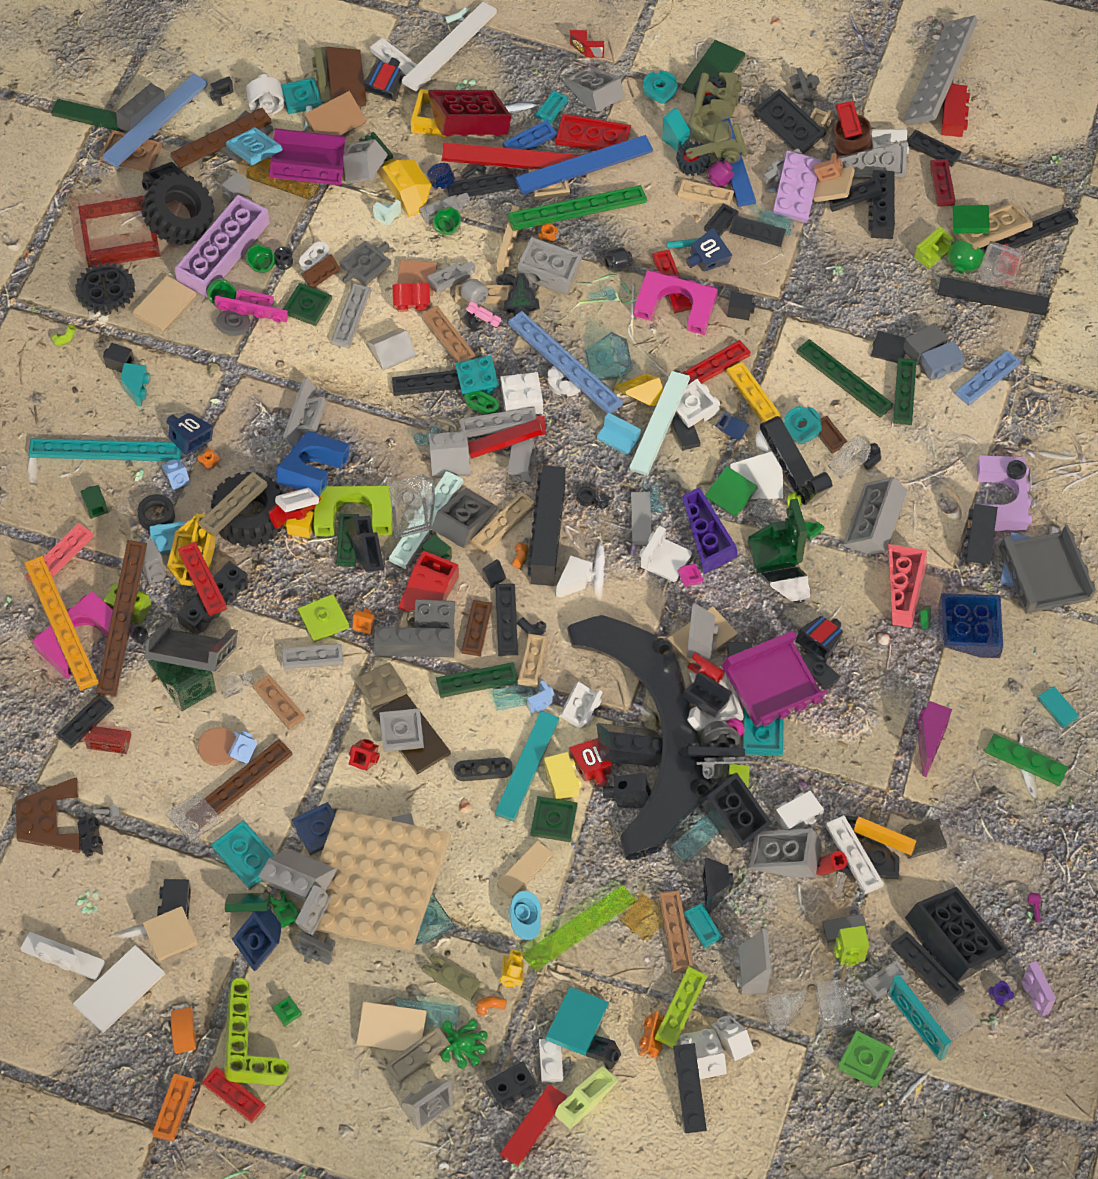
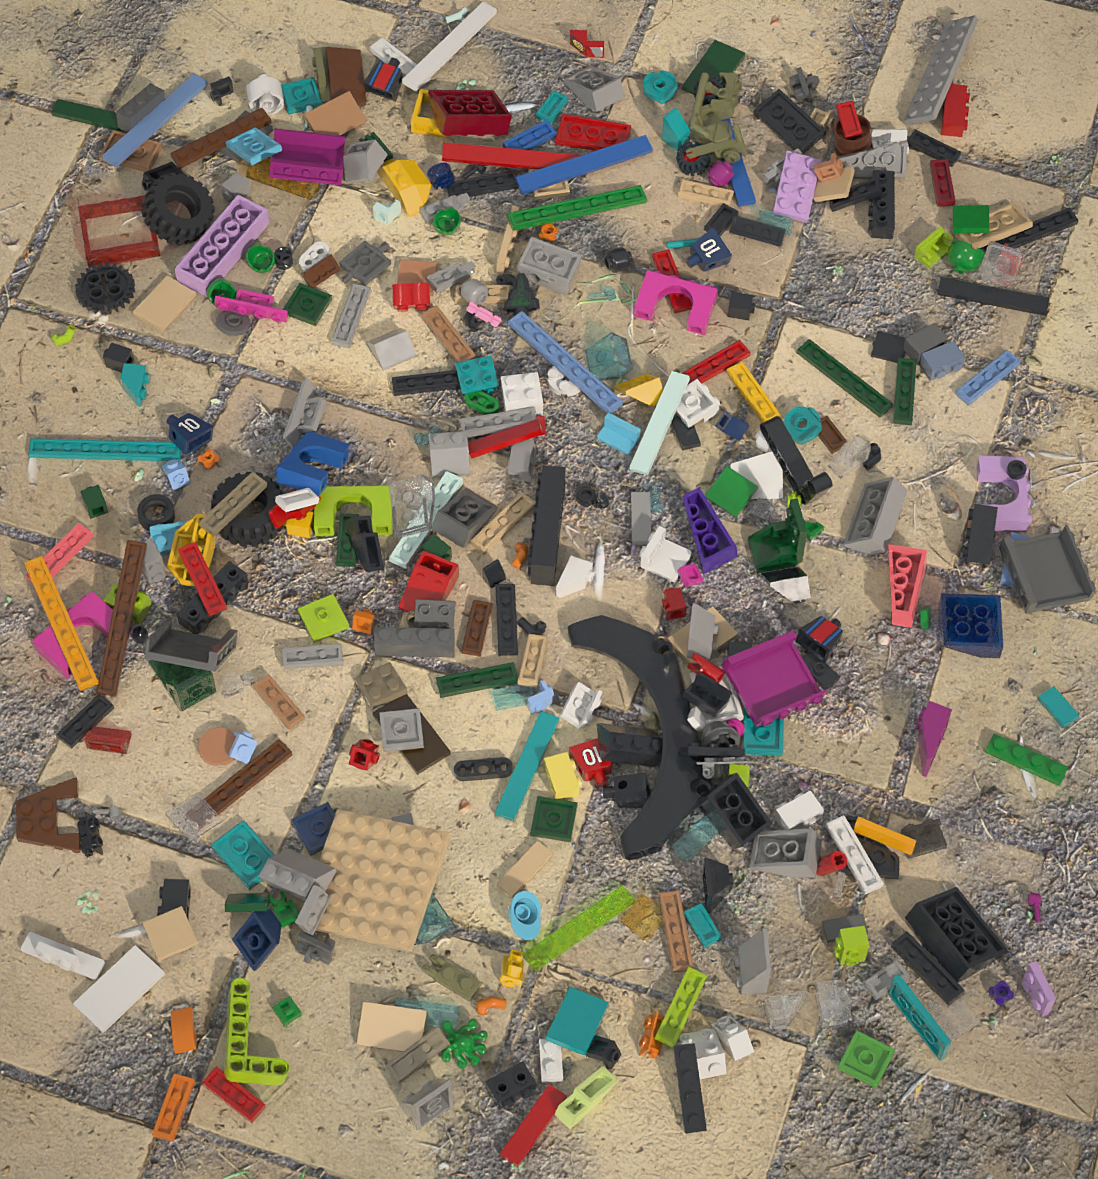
none -> red brick [662,587,686,621]

